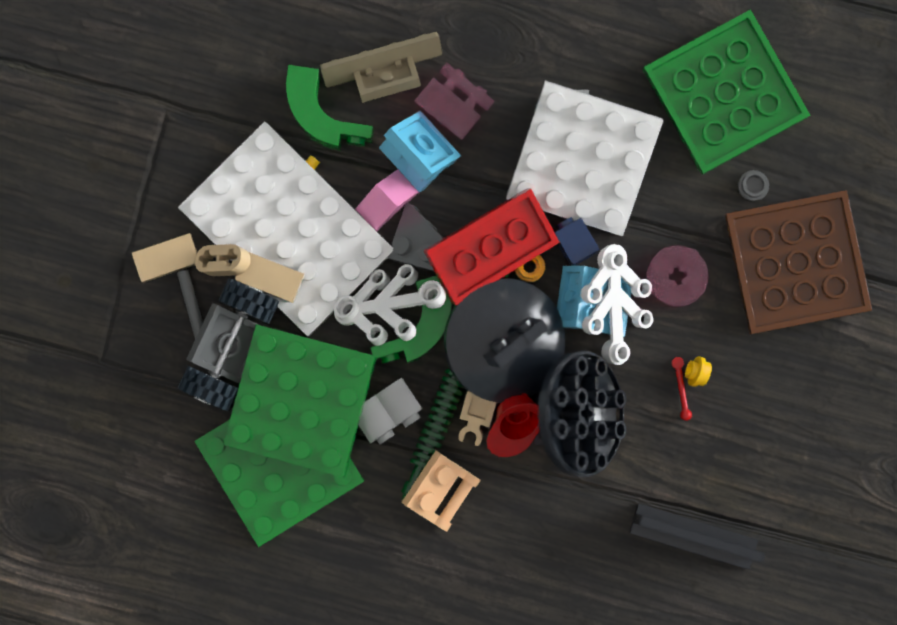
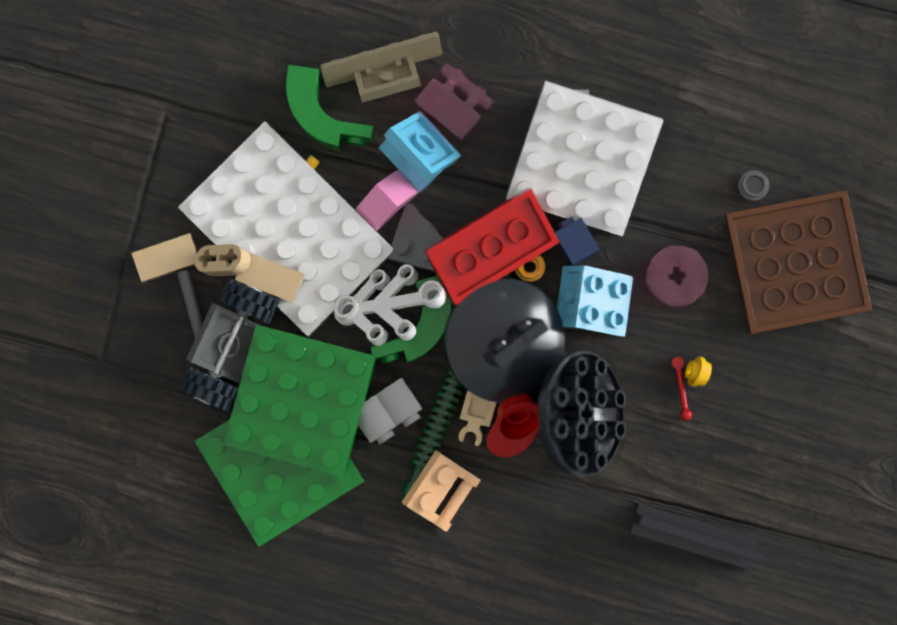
white plant [581,244,653,365] -> none
green plate [643,9,810,175] -> none

